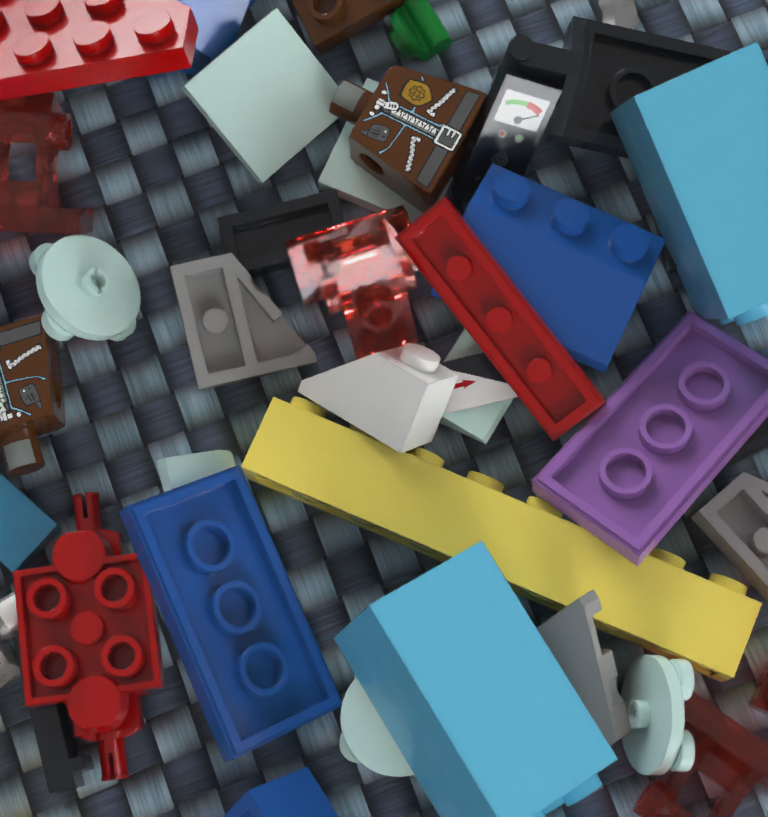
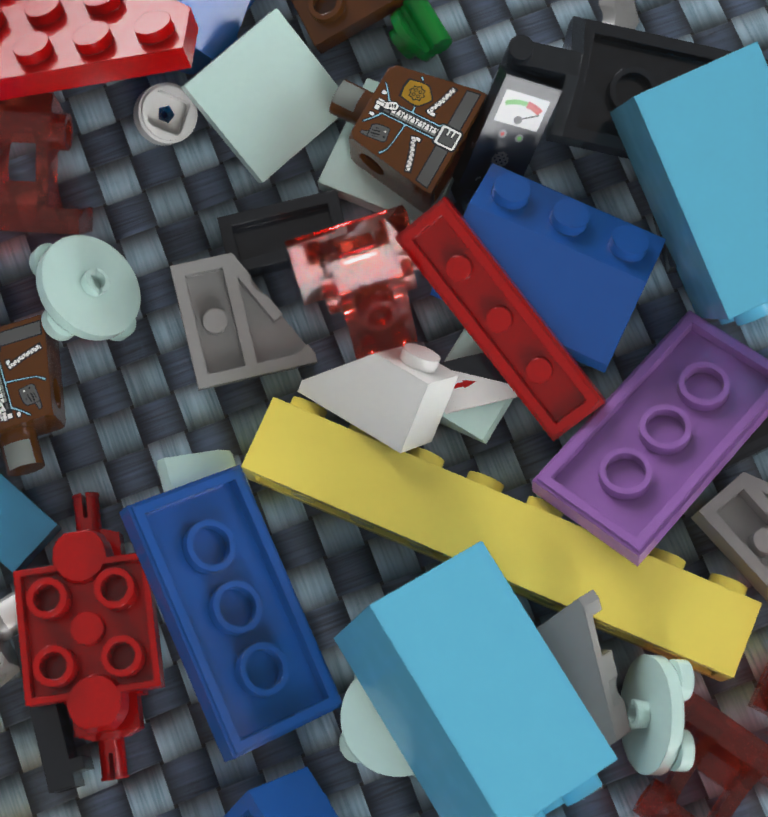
none -> white tile [133,82,198,146]

